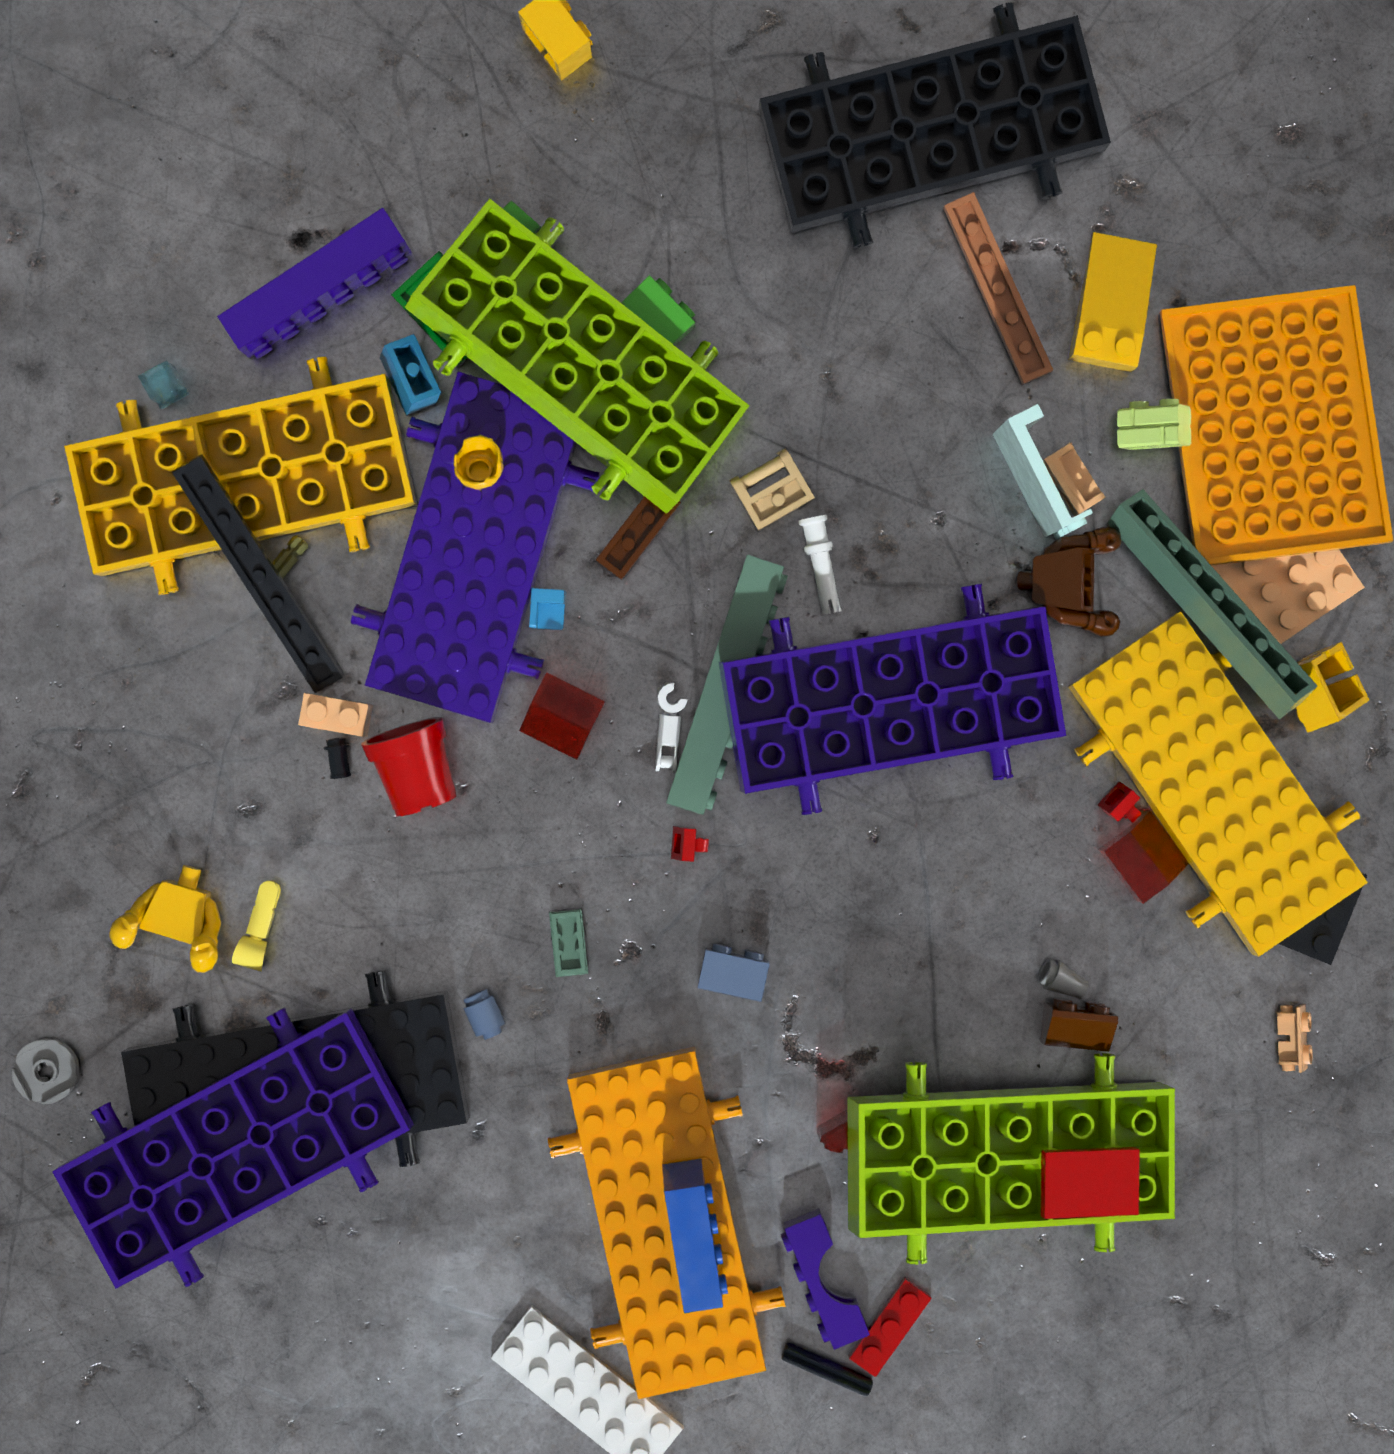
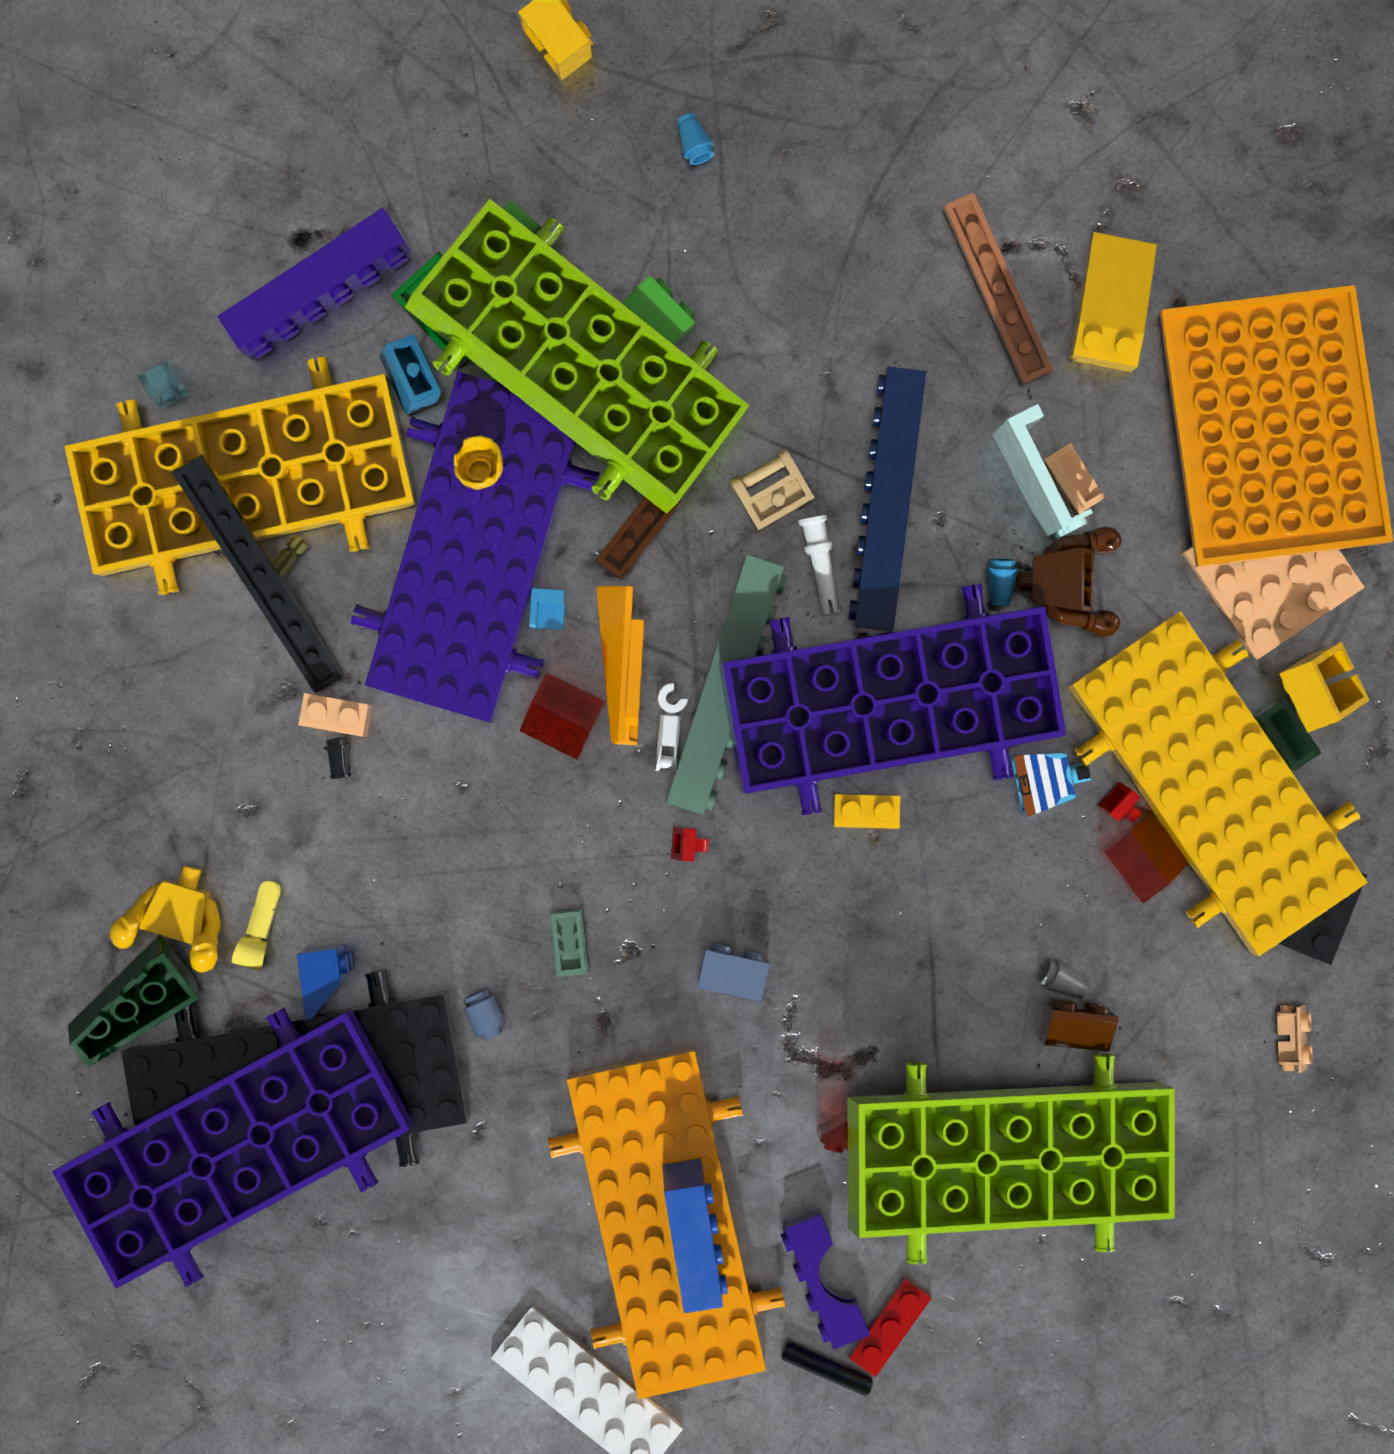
light grey plate [12,1038,80,1104] -> none
red piece [361,717,456,816] -> none
black brick [759,2,1111,248] -> none
red tile [1041,1147,1140,1219] -> none
sand green brick [1107,489,1317,720] -> none
yellowish green brick [1117,399,1191,450] -> none
none -> dark green wedge [68,934,199,1067]
none -> blue slope [297,944,353,1020]
none -> light orange wedge [596,586,645,745]
none -> dark azure cone [677,113,714,165]
none -> yellow brick [832,793,900,829]
none -> dark blue brick [848,366,927,632]
none -> dark azure cone [986,558,1019,606]
none -> torso [1010,753,1091,817]
none -> clear green brick [1253,698,1322,771]

